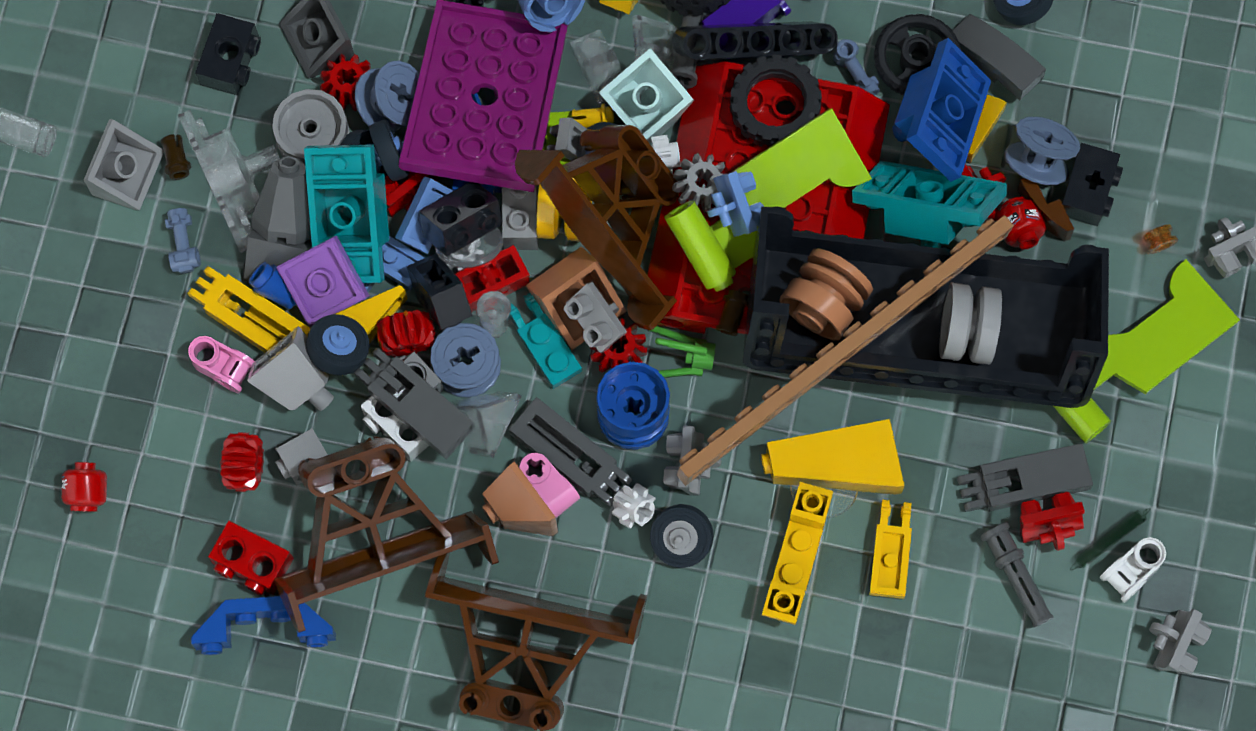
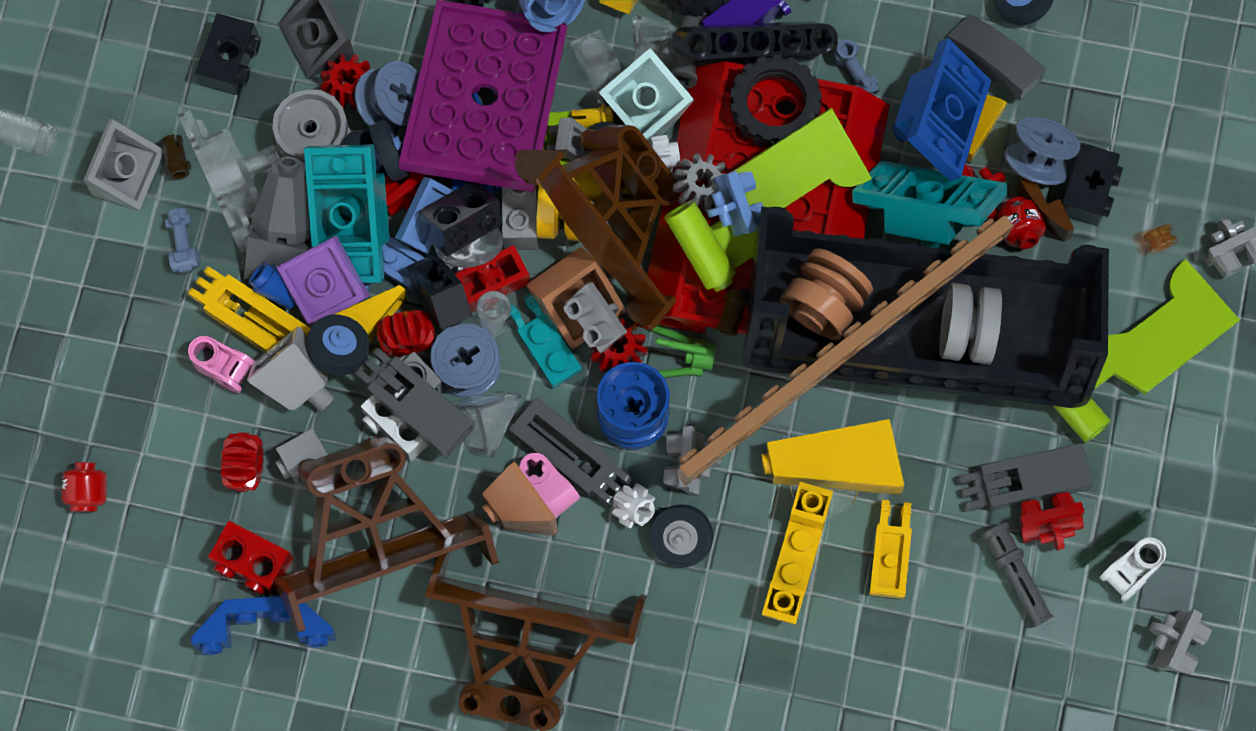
black wheel [874,14,961,96] -> none

